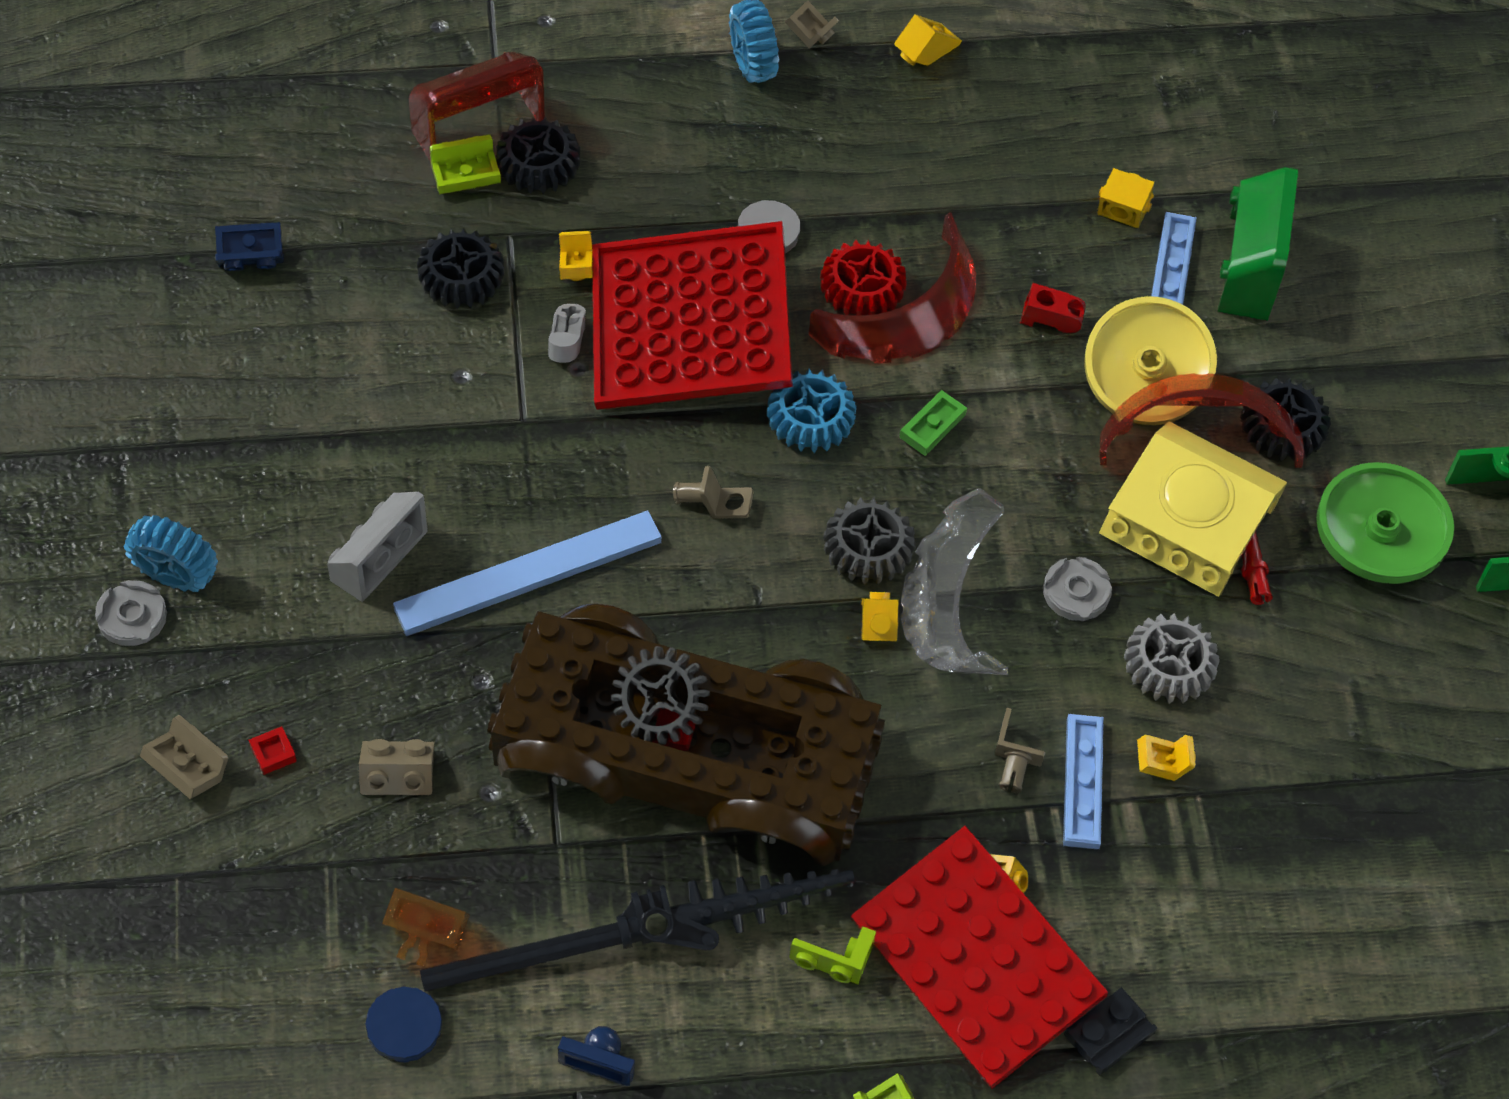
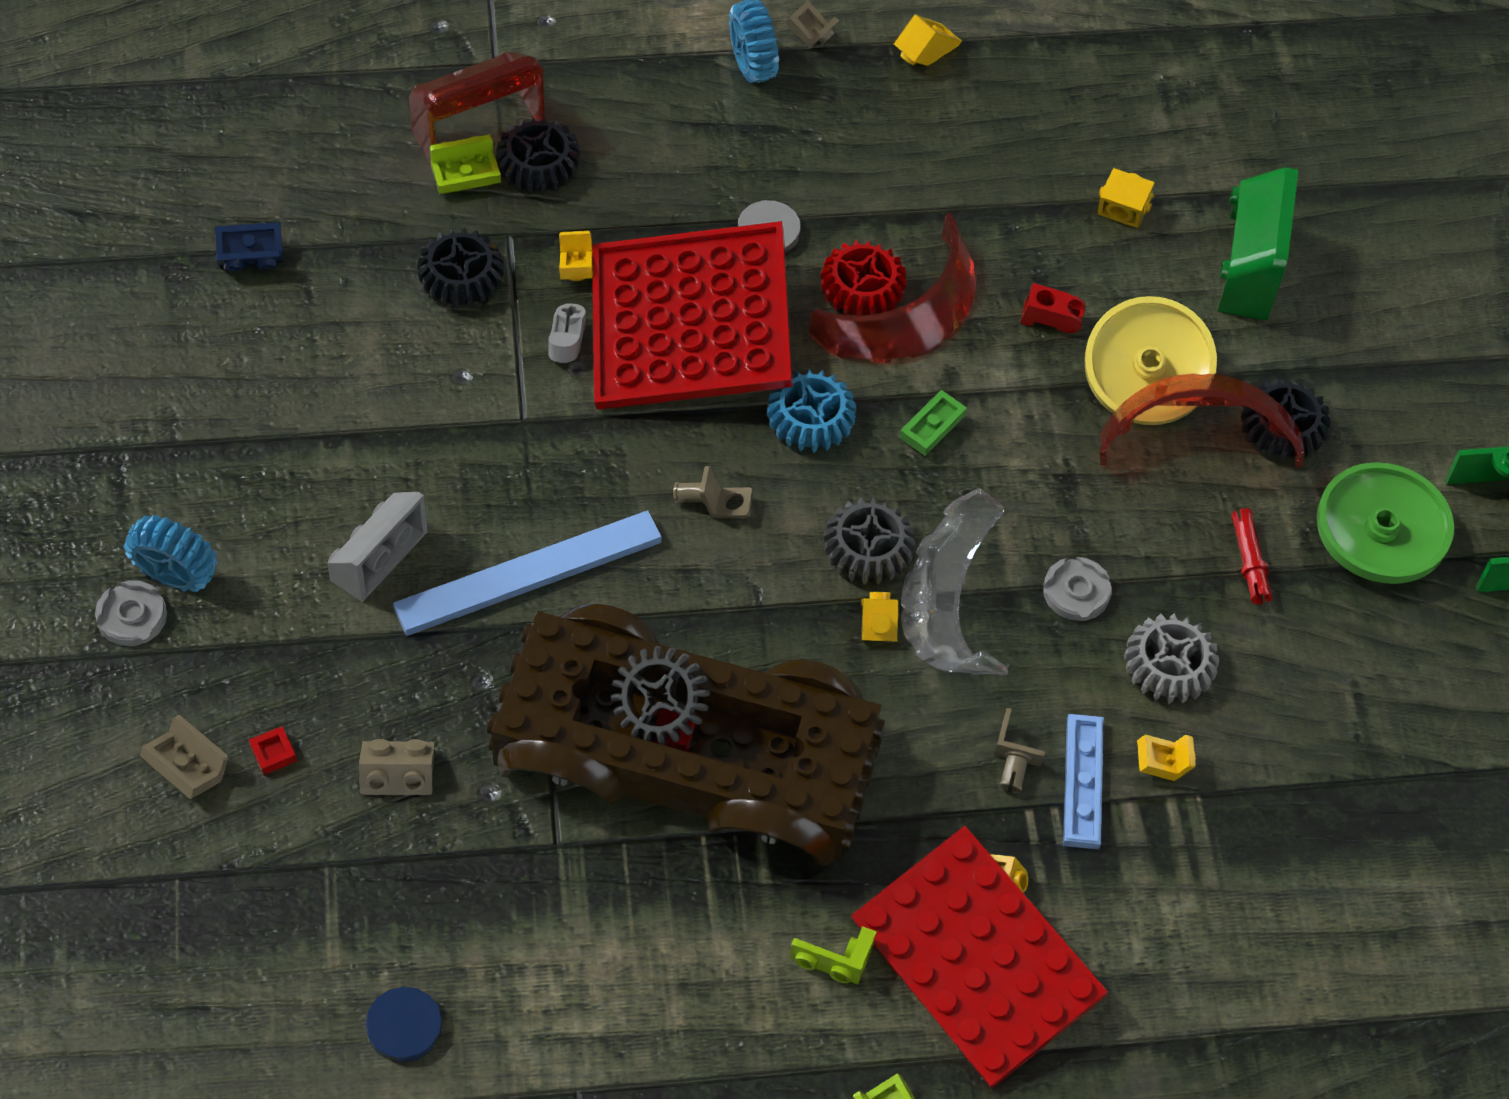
clear orange brick [382,888,470,967] -> none
black piece [420,869,855,992] -> none
dark blue tile [558,1026,635,1086] -> none
black plate [1064,987,1157,1076] -> none
light yellow panel [1099,421,1287,597] -> none
light blue tile [1151,212,1197,305] -> none

